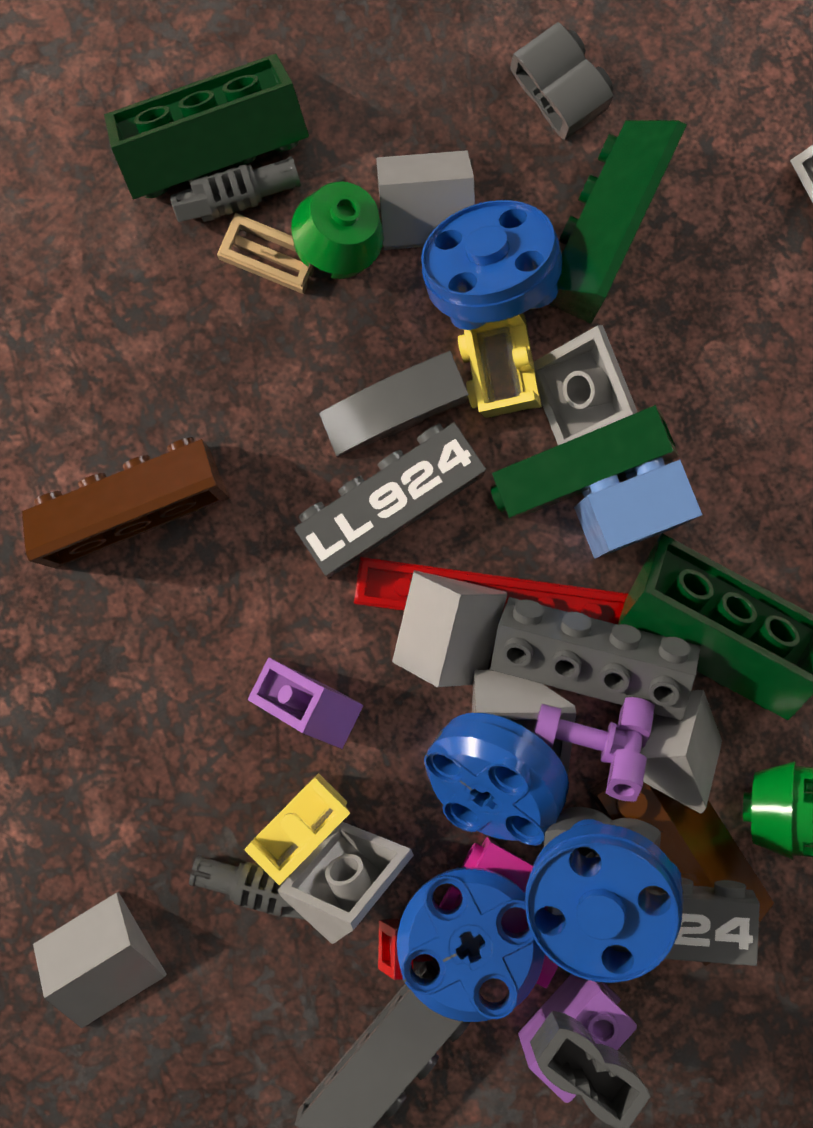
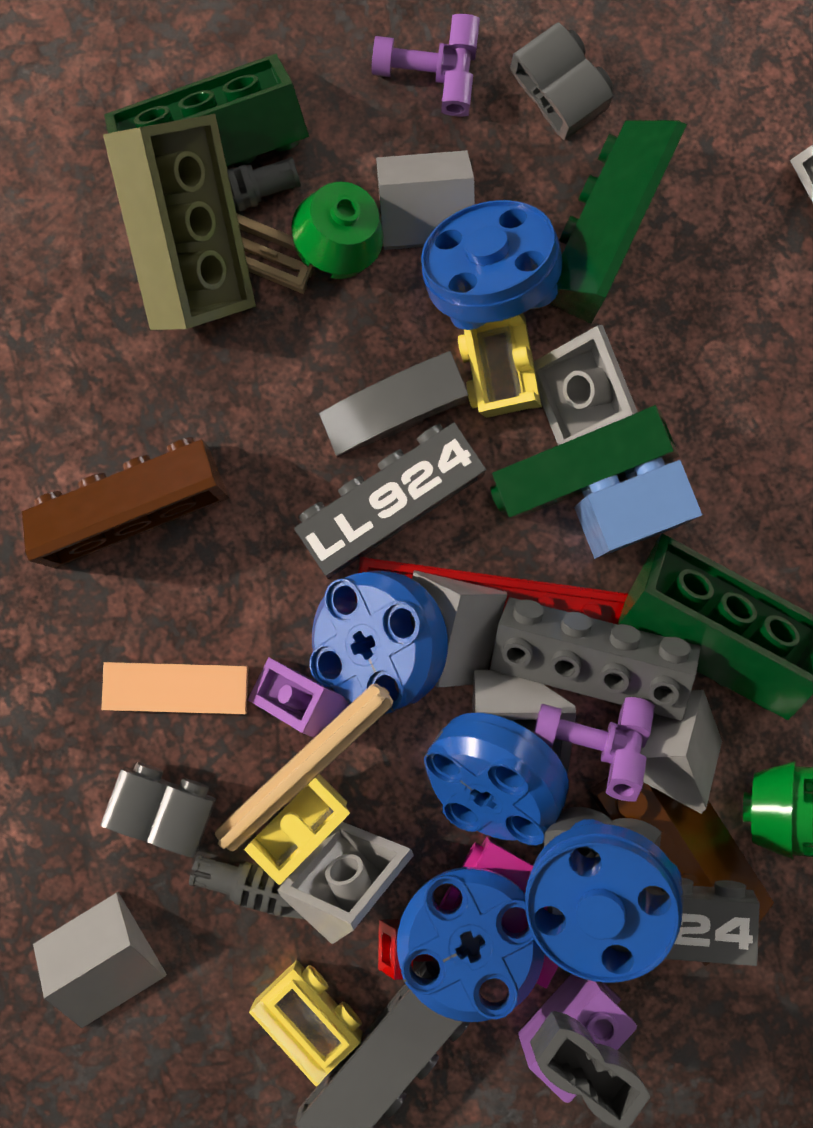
none -> dark grey brick [100,762,217,858]
none -> light nougat tile [101,662,249,714]
none -> olive slope [103,114,256,330]
none -> tan axle [215,683,393,851]
none -> light yellow window [249,960,362,1087]
none -> blue piece [309,571,448,714]
none -> medium lavender bar [372,14,480,117]

